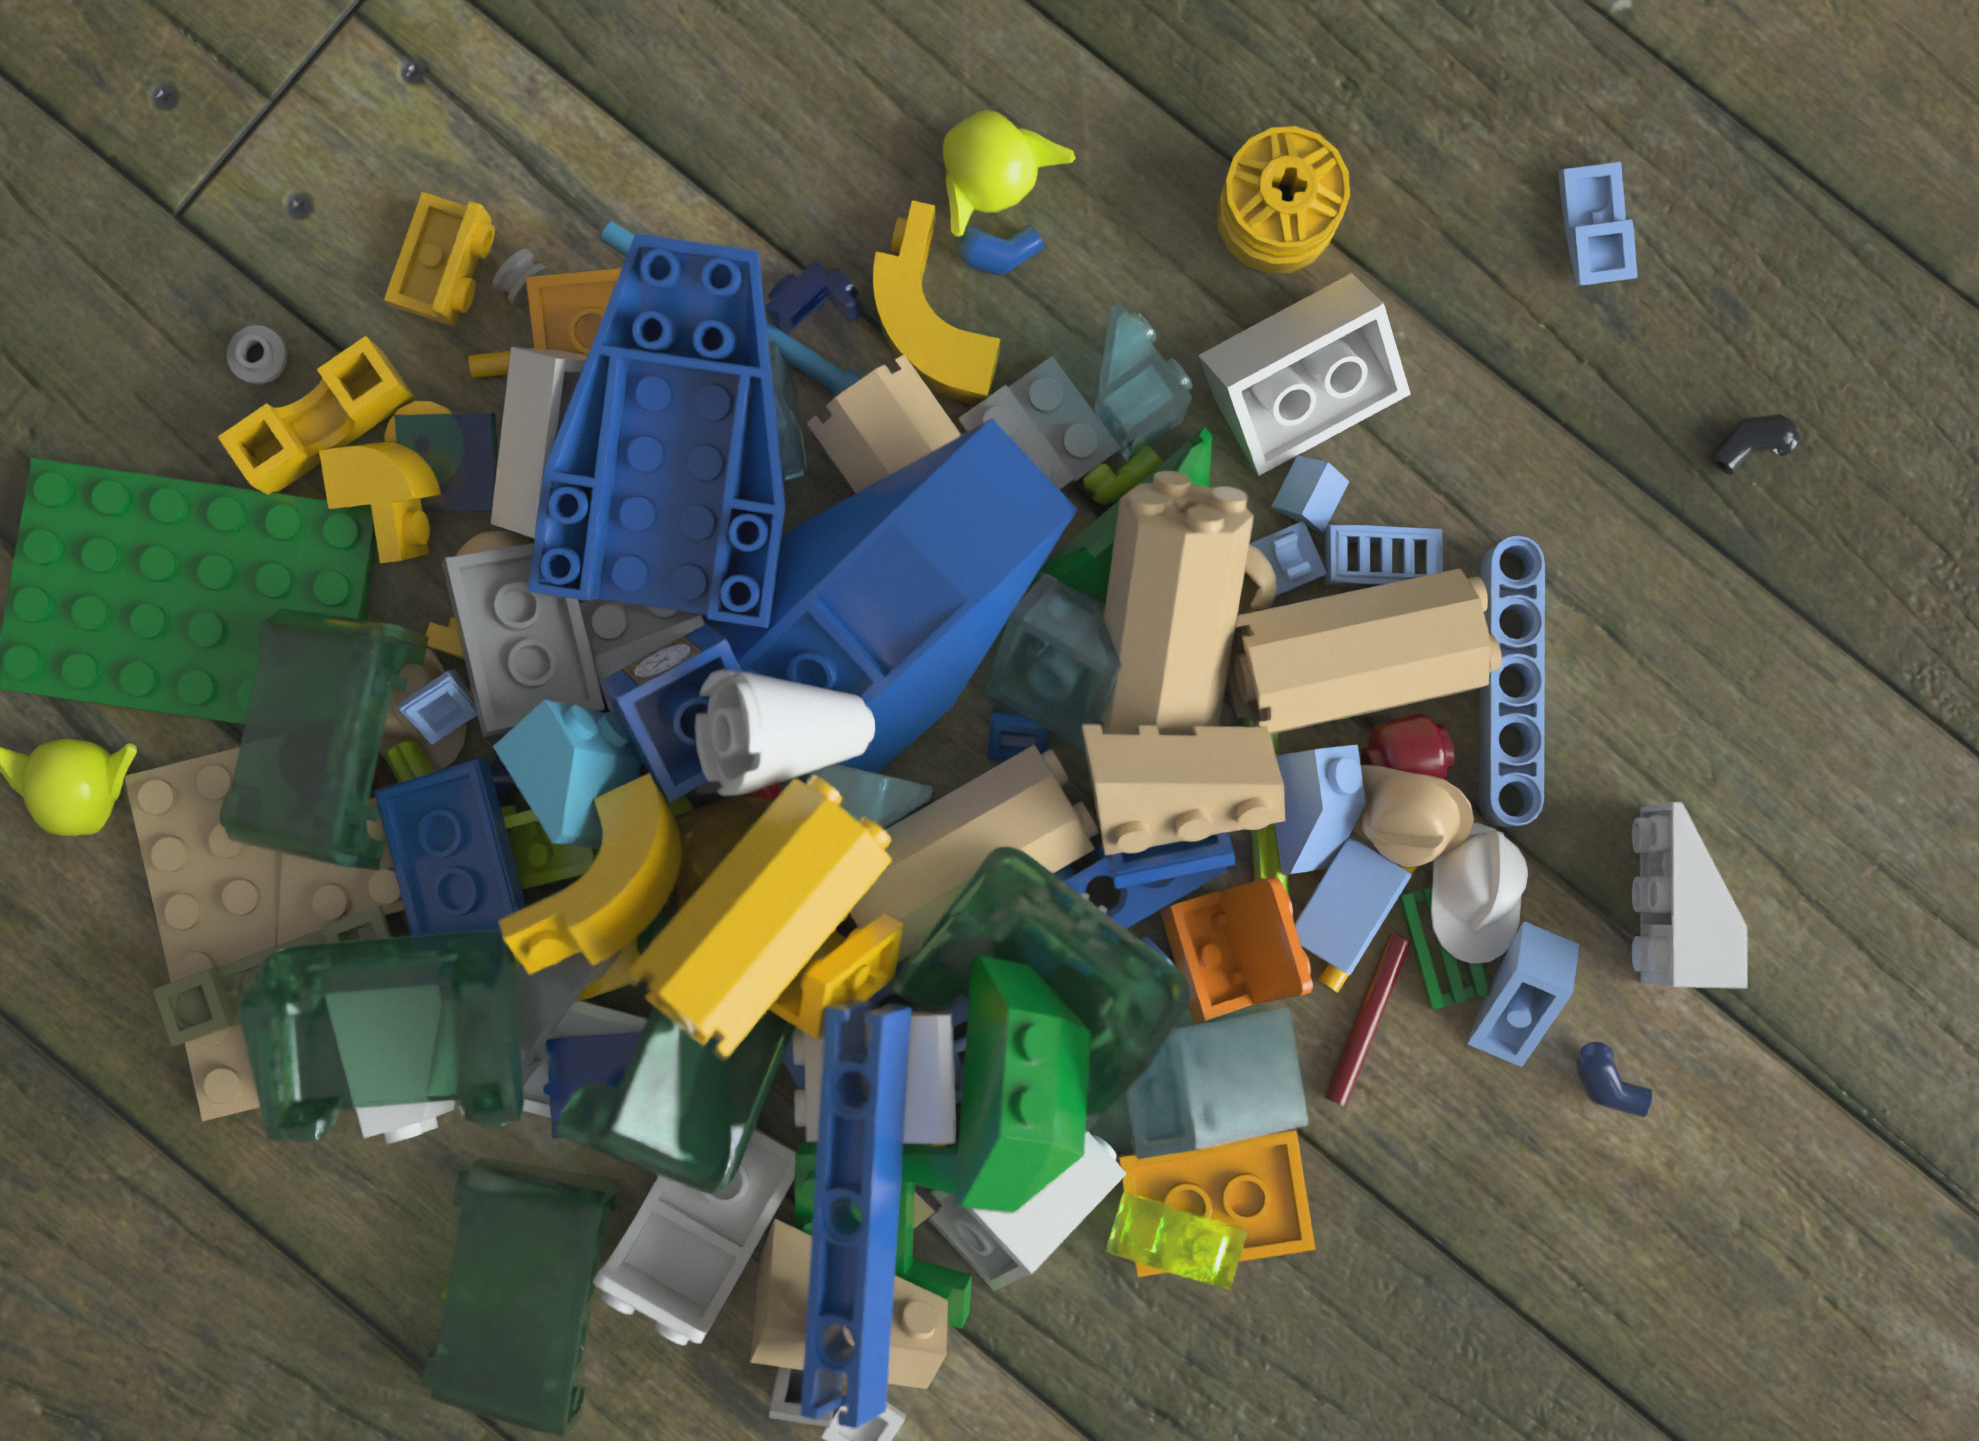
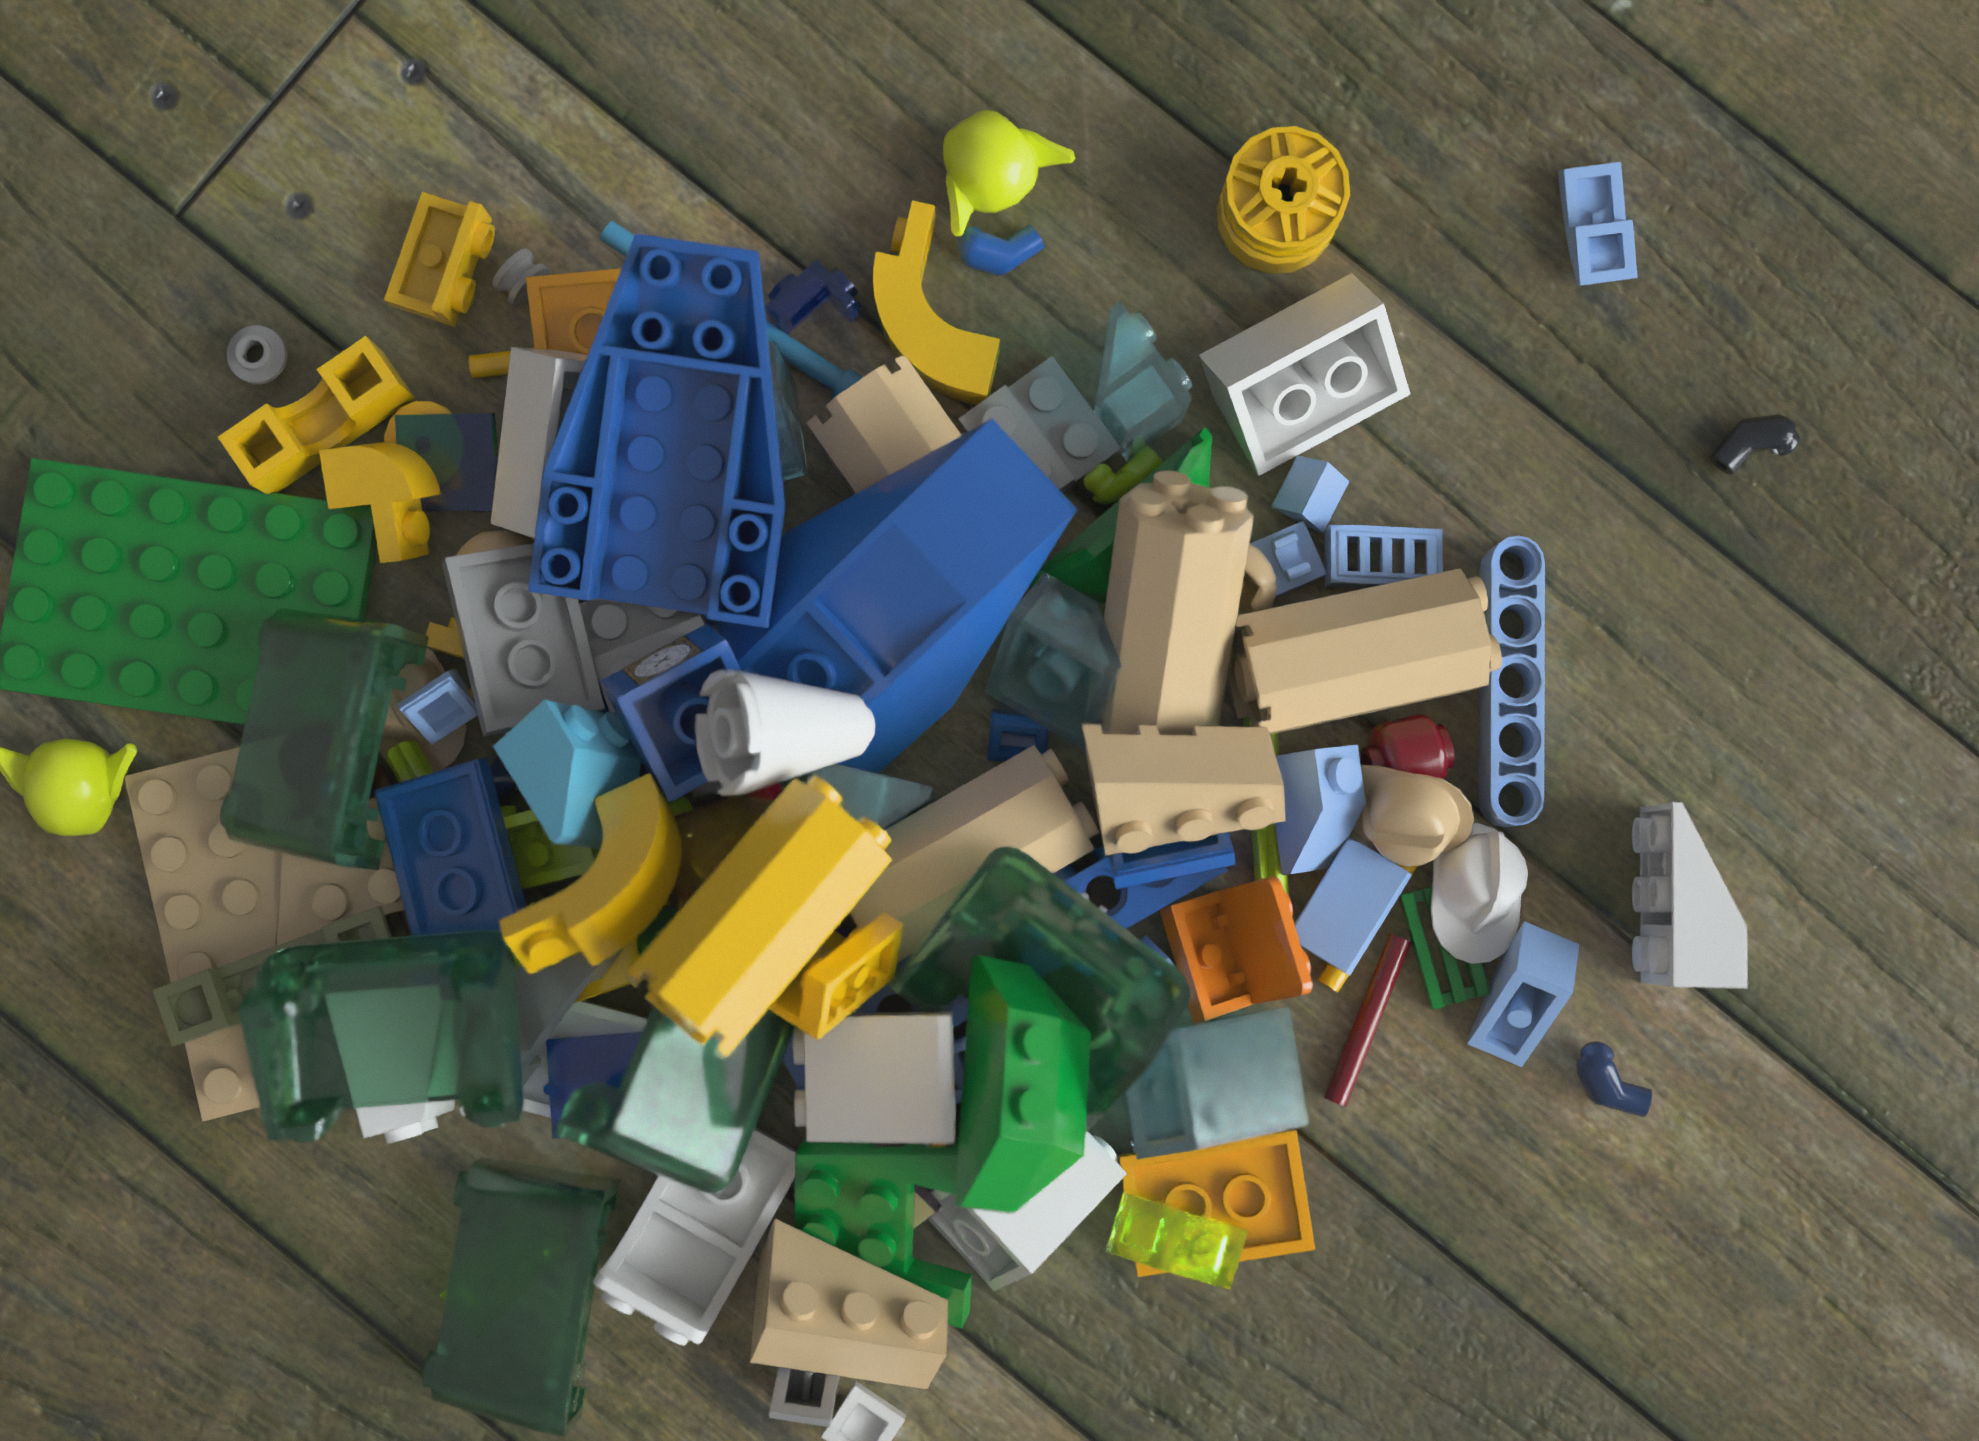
blue piece [801,999,912,1429] -> none

